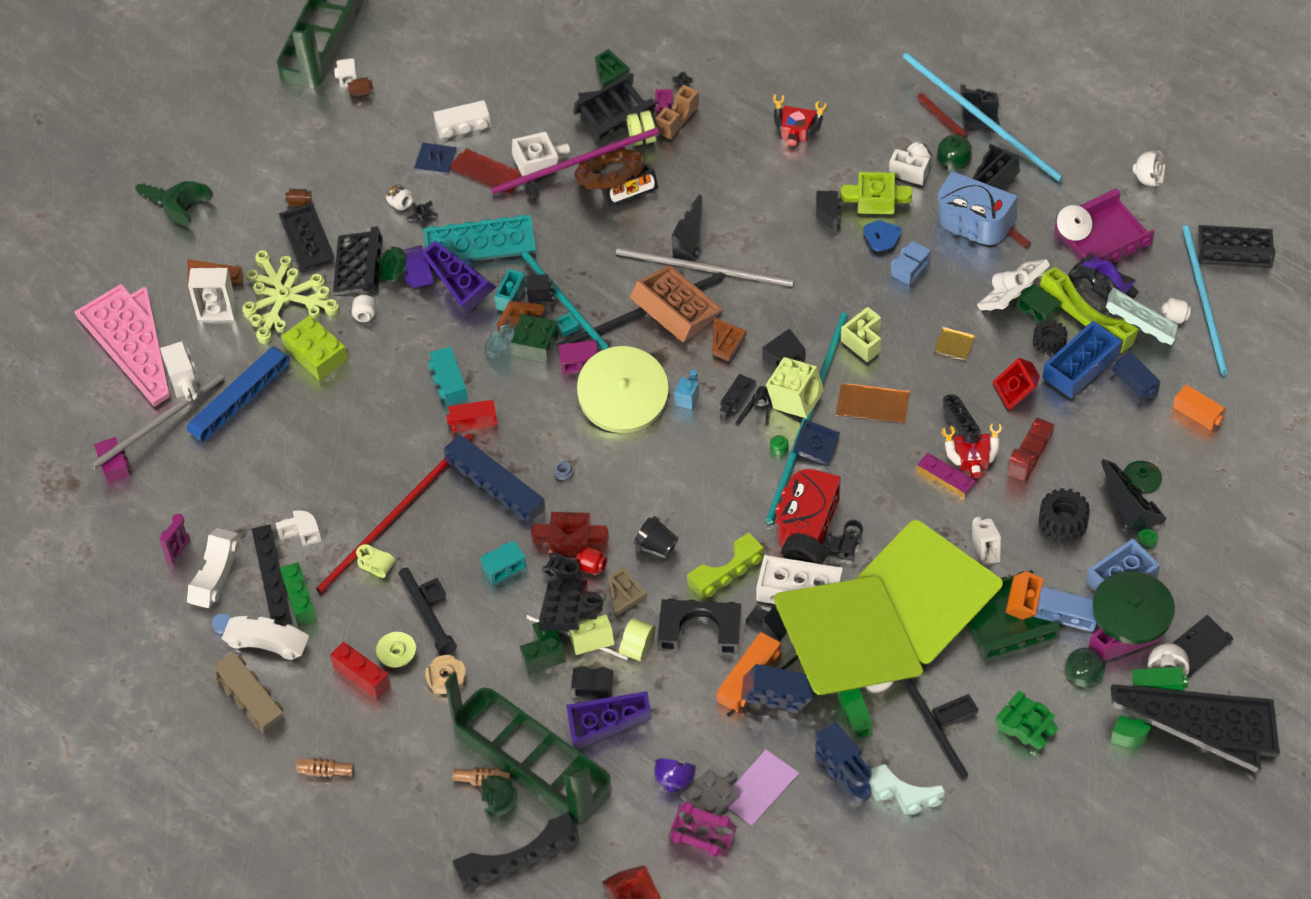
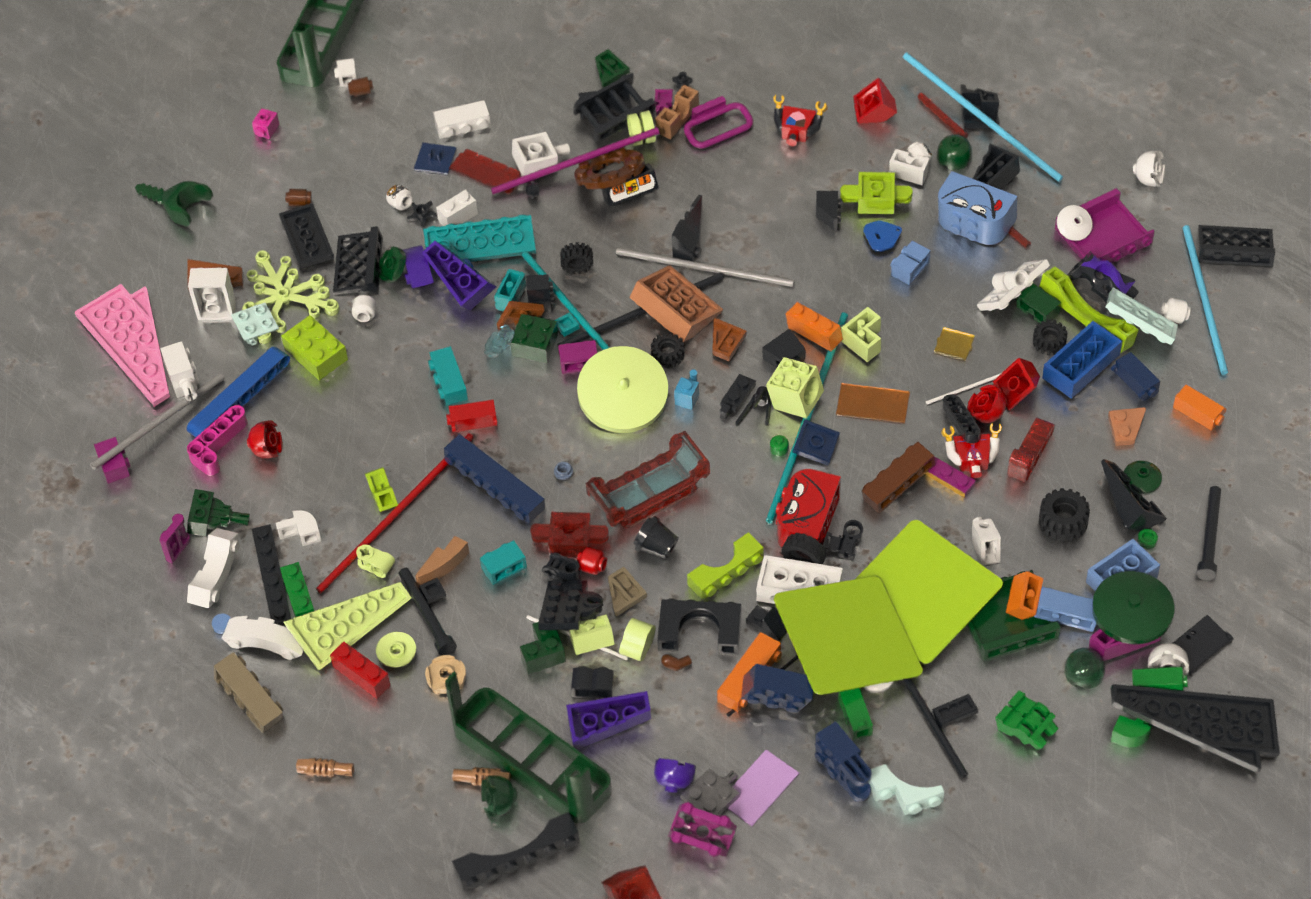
none -> dark pink beam [187,405,248,476]
none -> dark green brick [187,489,250,537]
none -> light aqua hinge [231,302,279,346]
none -> red cylinder [247,420,283,459]
none -> dark pink brick [252,108,280,139]
none -> yellowish green wing [283,582,412,670]
none -> lime slope [364,467,398,512]
none -> medium nougat slope [415,536,469,587]
none -> white brick [436,190,478,226]
none -> black tyre [560,242,594,274]
none -> windscreen [586,431,710,528]
none -> black tyre [651,332,685,368]
none -> reddish brown arm [661,654,692,671]
none -> magenta bar [684,96,753,149]
none -> orange brick [785,302,843,352]
none -> red slope [853,77,897,124]
none -> reddish brown brick [861,442,935,514]
none -> white axle [926,373,1001,405]
none -> red cylinder [967,385,1006,424]
none -> nougat wing [1108,407,1146,446]
none -> black piece [1196,486,1221,581]

